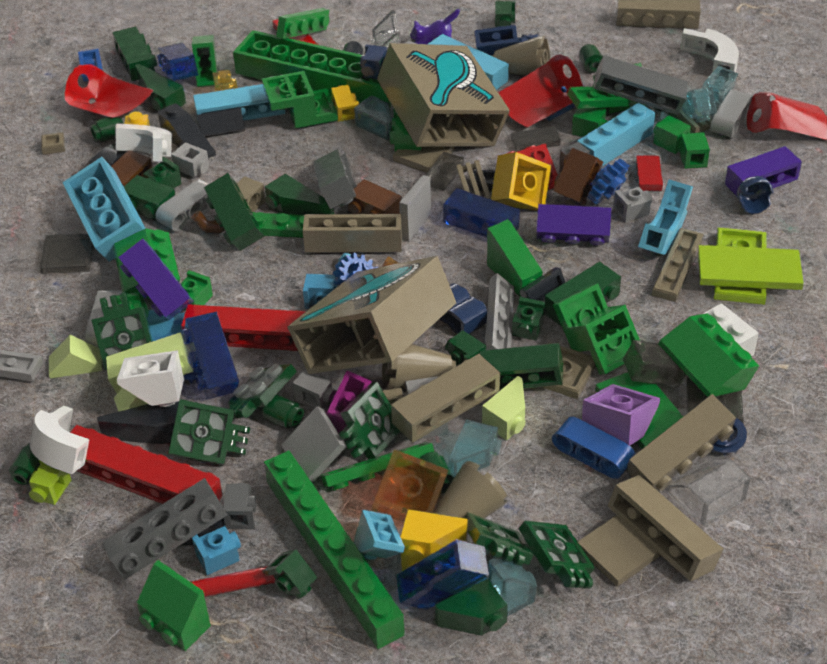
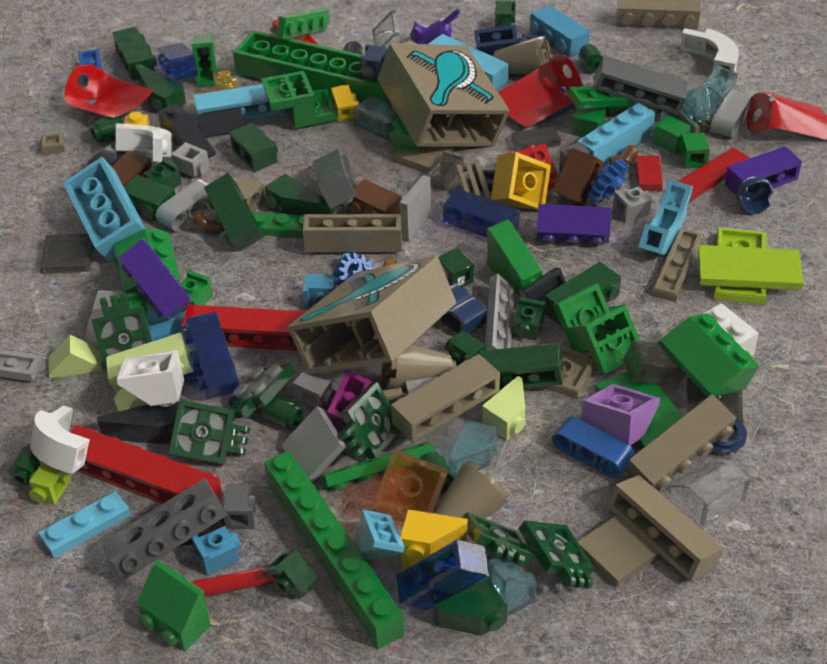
none -> medium azure plate [38,491,131,558]
none -> dark green brick [229,123,278,172]
none -> dark green panel [438,248,474,287]
none -> dark azure brick [530,5,590,57]
none -> reddish brown arm [609,145,638,166]
none -> red tile [678,147,751,203]

